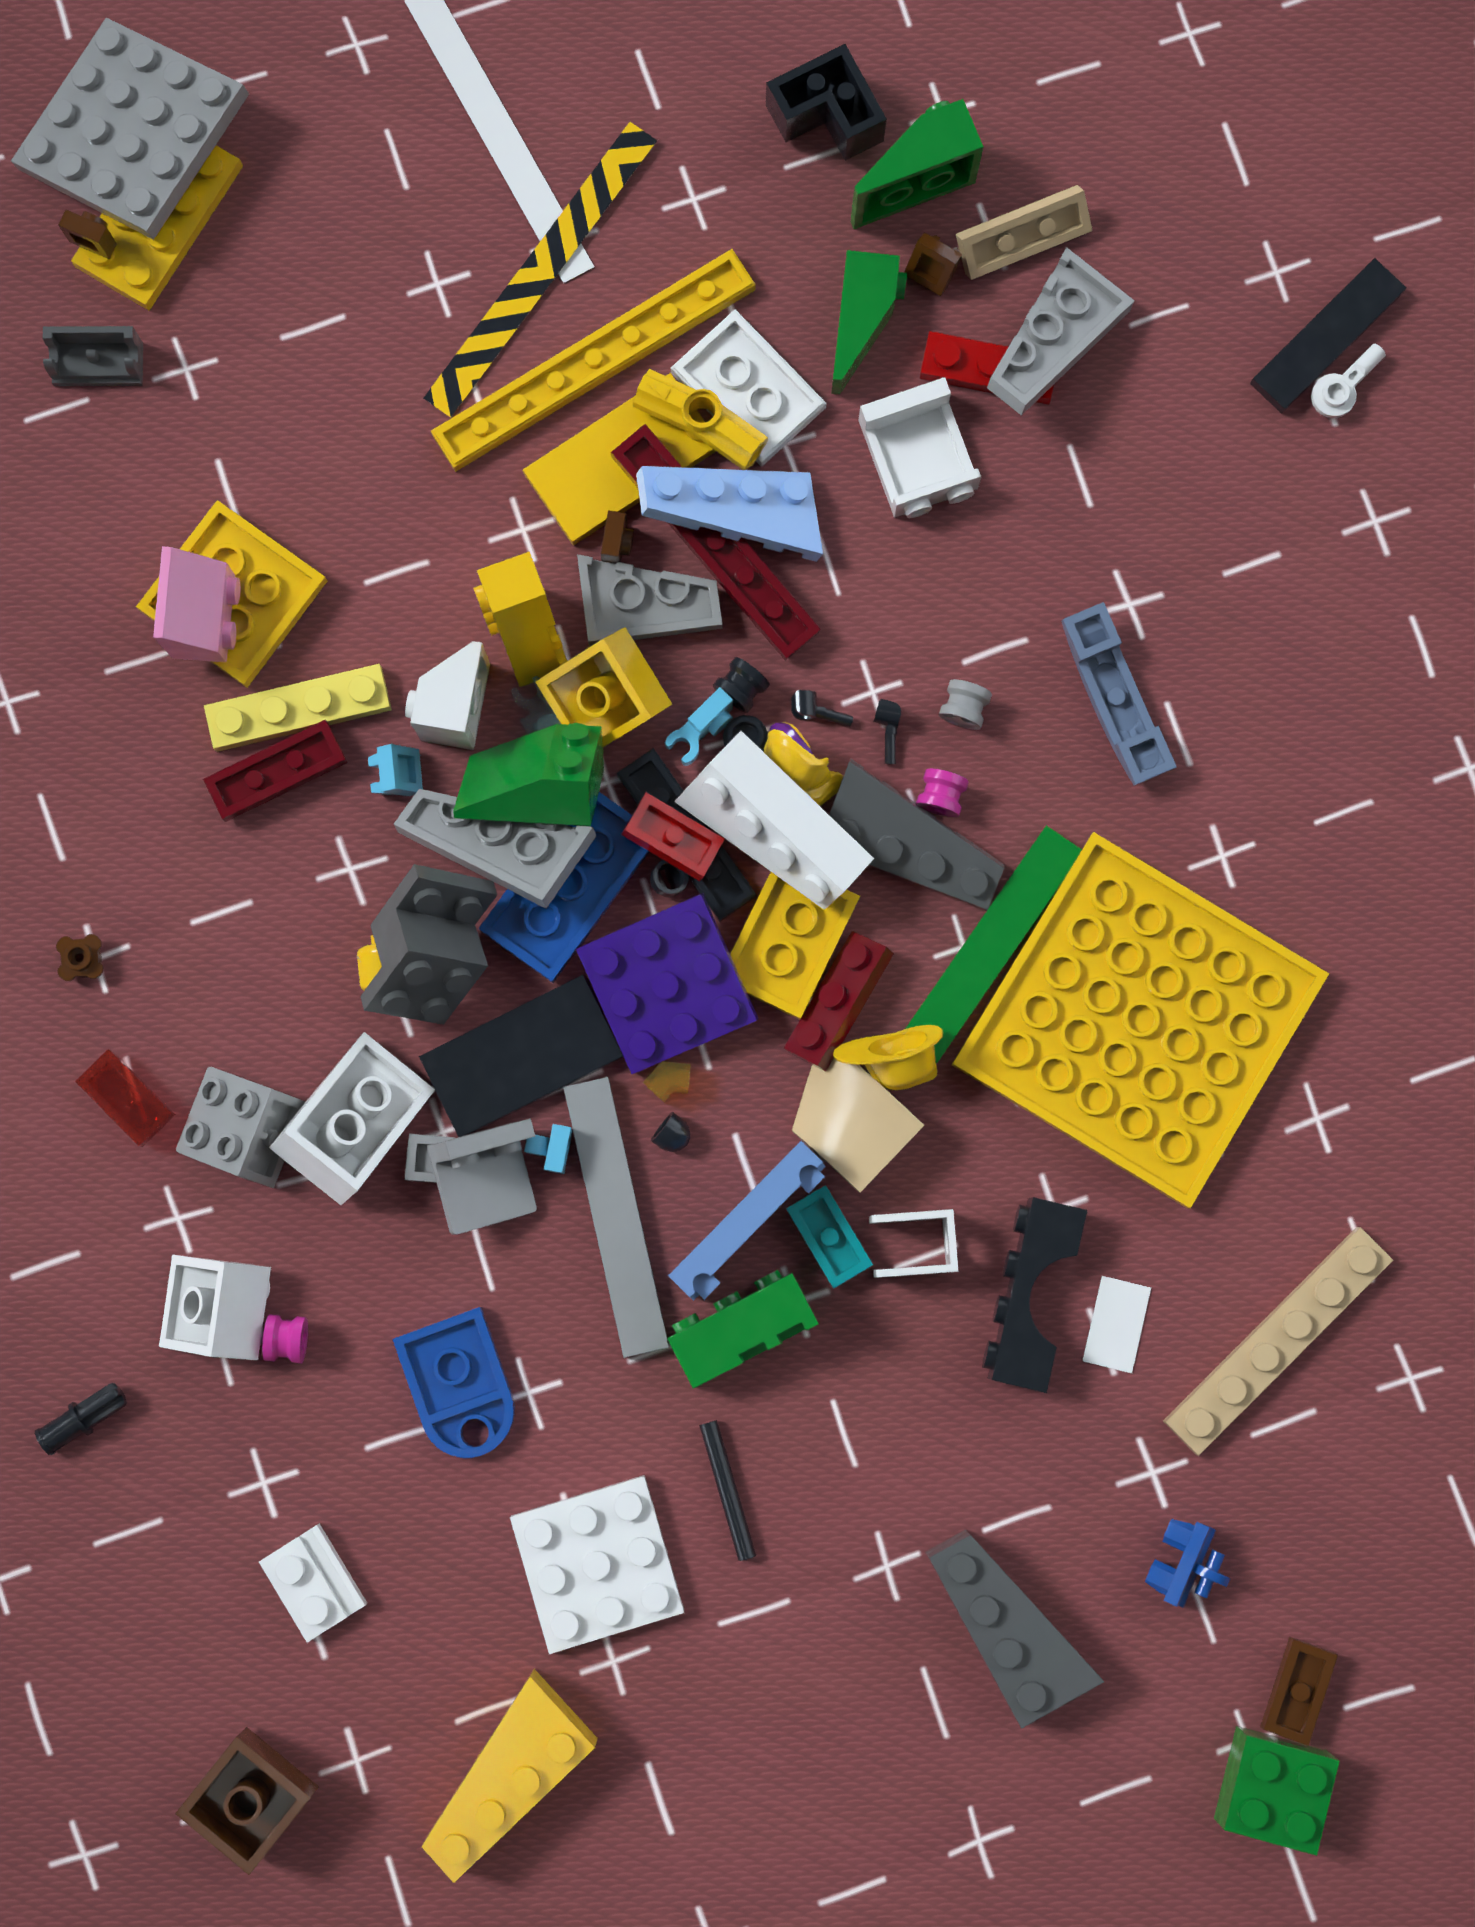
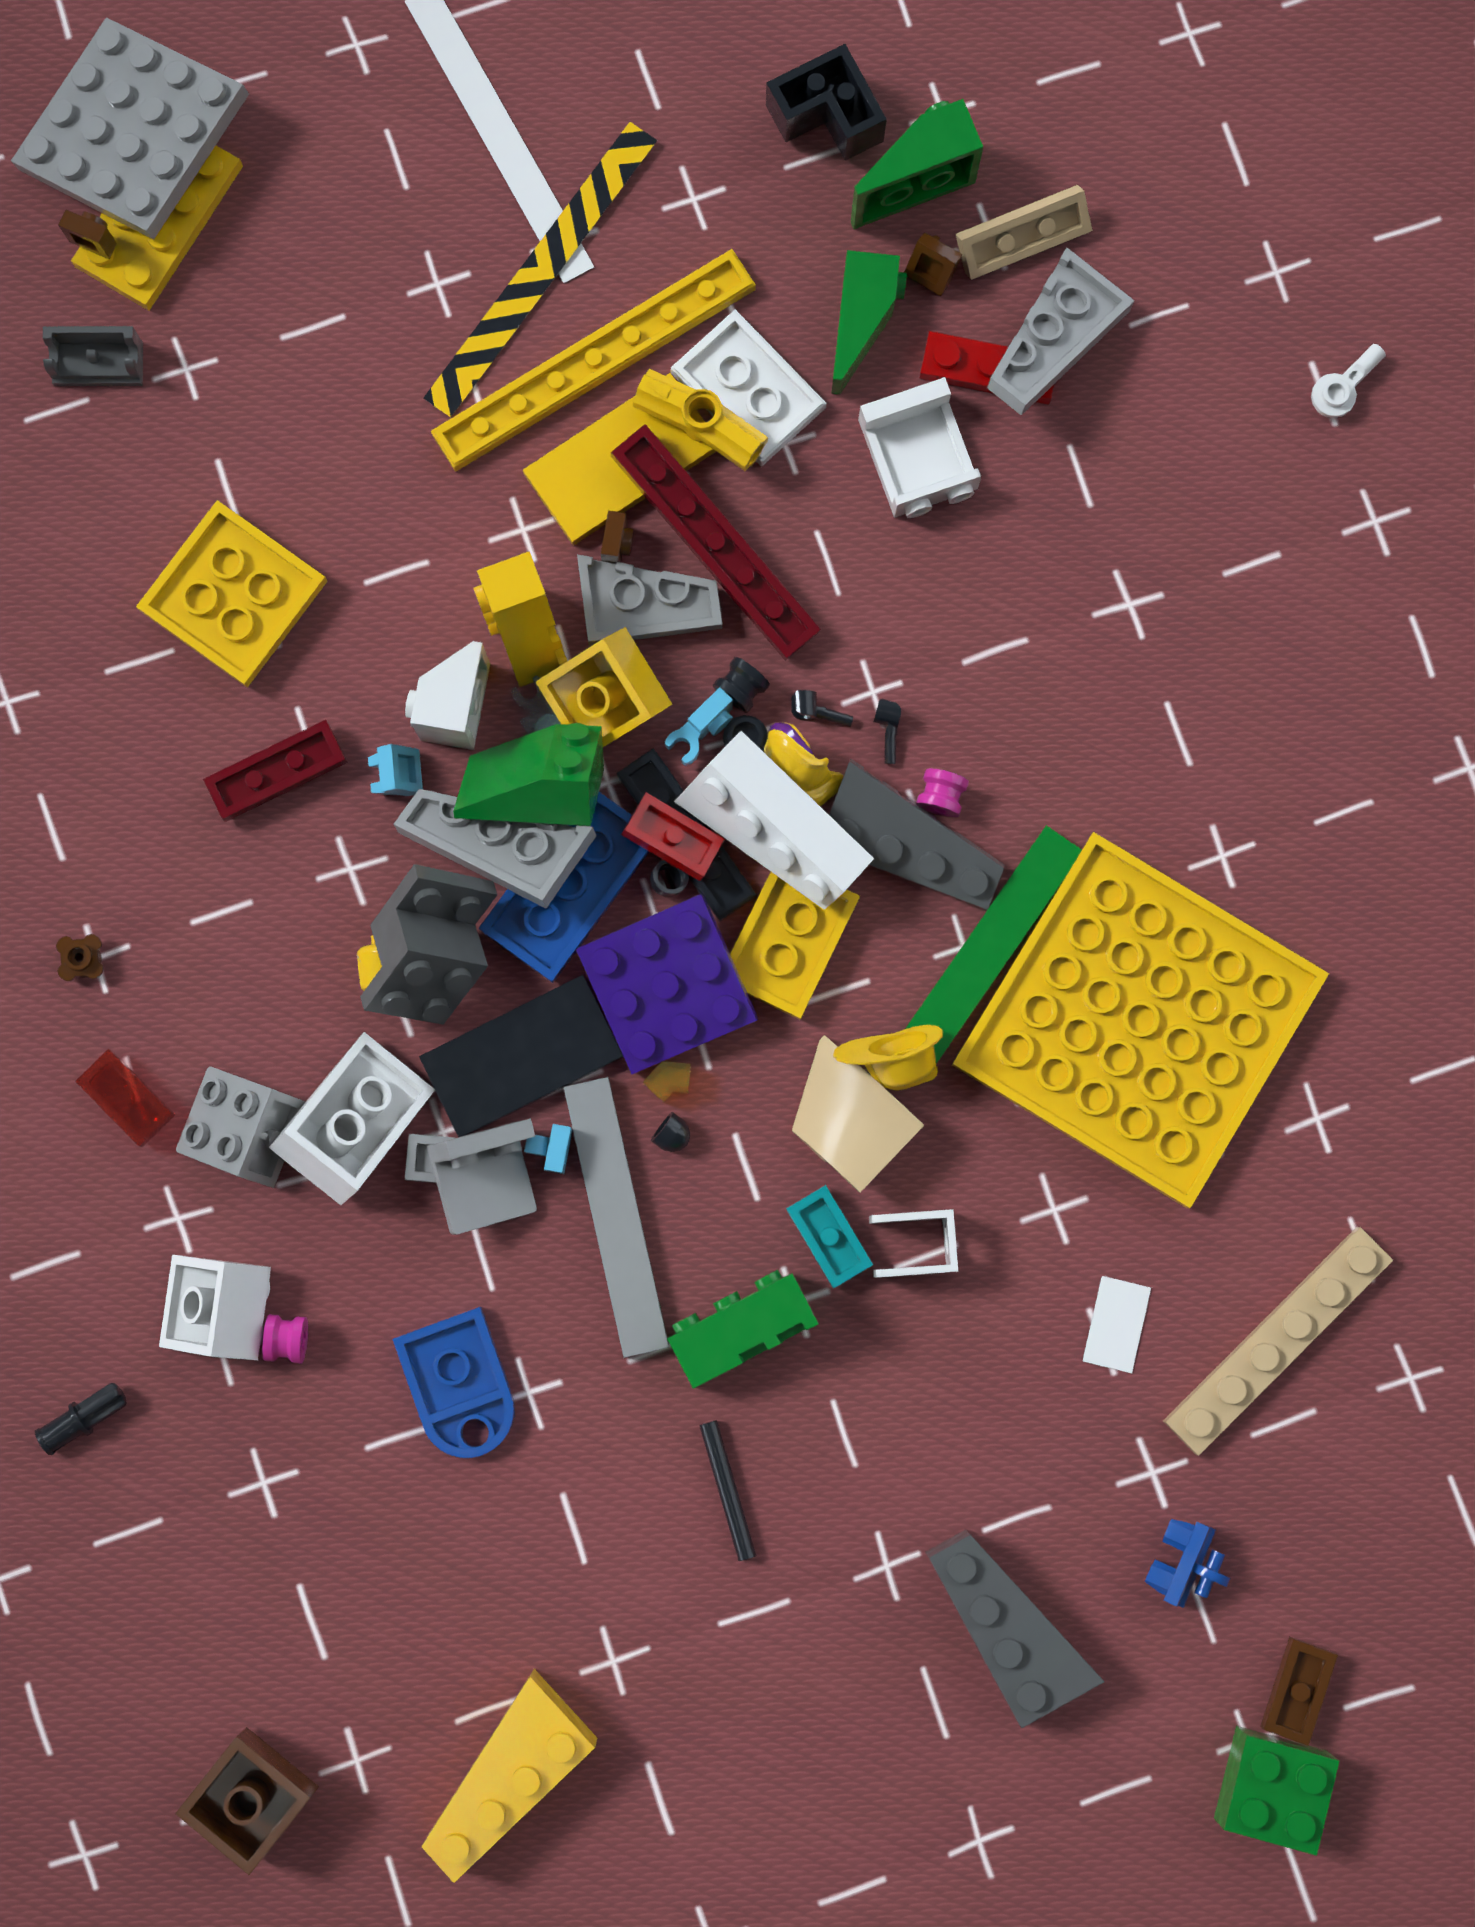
bright pink slope [153,546,241,662] -> none
light yellow plate [204,664,392,752] -> none
white plate [259,1523,368,1642] -> none
white plate [510,1475,684,1654] -> none
light blue wing [636,466,823,562] -> none
medium blue gear [668,1141,825,1301] -> none
dark red plate [784,931,894,1072] -> none
light grey wheel [938,679,992,730] -> none
black arch [982,1197,1087,1393] -> none
sand blue slope [1061,602,1177,786] -> none
black tile [1250,258,1407,414] -> none

